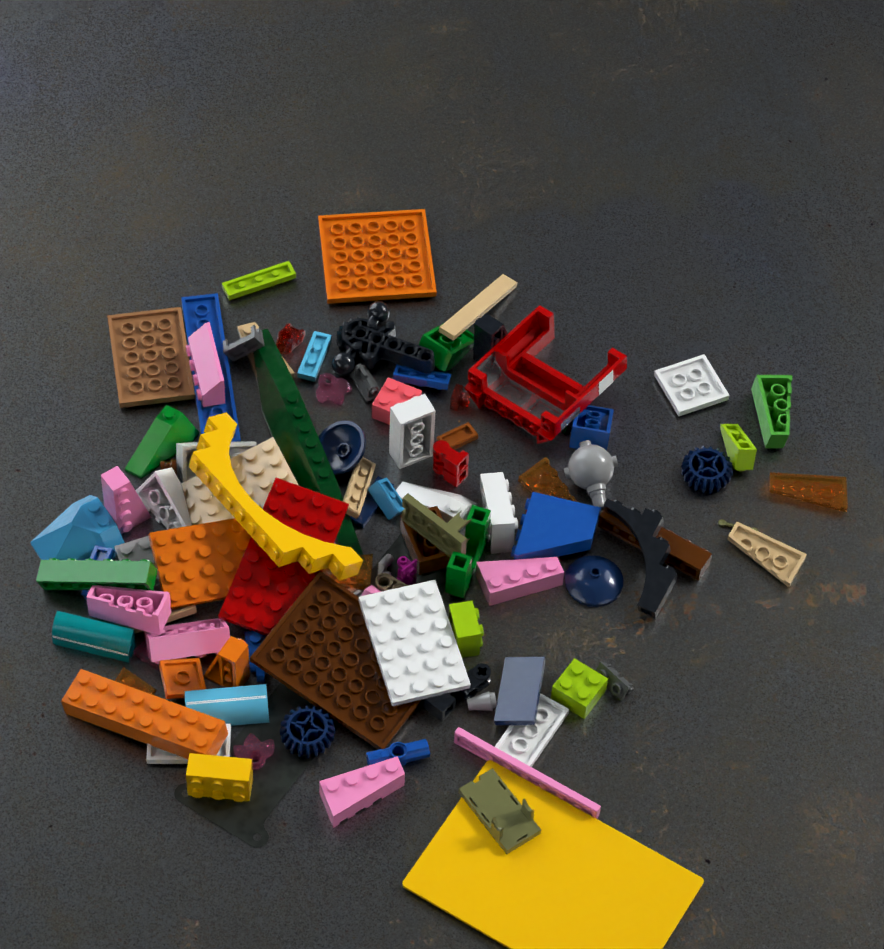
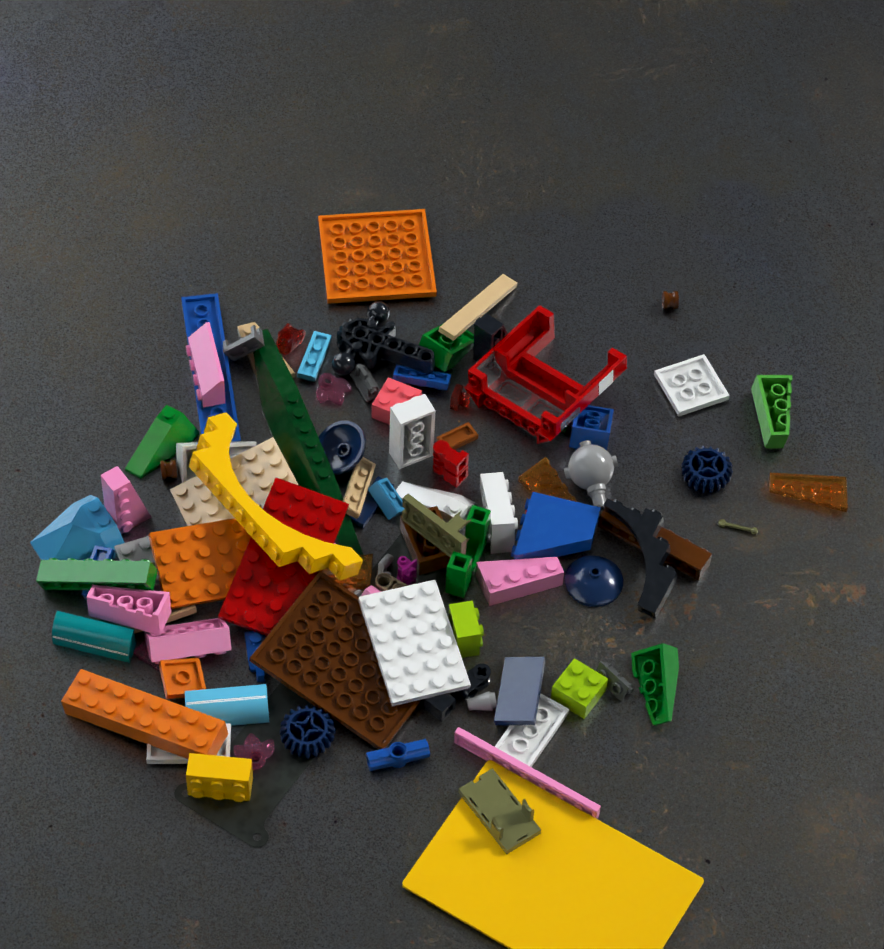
medium nougat plate [107,307,195,408] -> none
clear orange plate [115,667,157,695] -> none
white wedge [135,467,192,530] -> none
orange wedge [203,636,250,688] -> none
lime plate [222,261,296,300] -> none
bright pink wedge [319,756,405,828] -> none
lime slope [720,424,757,472] -> none
tan wing [728,522,807,587] -> none
none -> green wedge [631,643,679,726]
none -> reddish brown wheel [662,291,679,309]

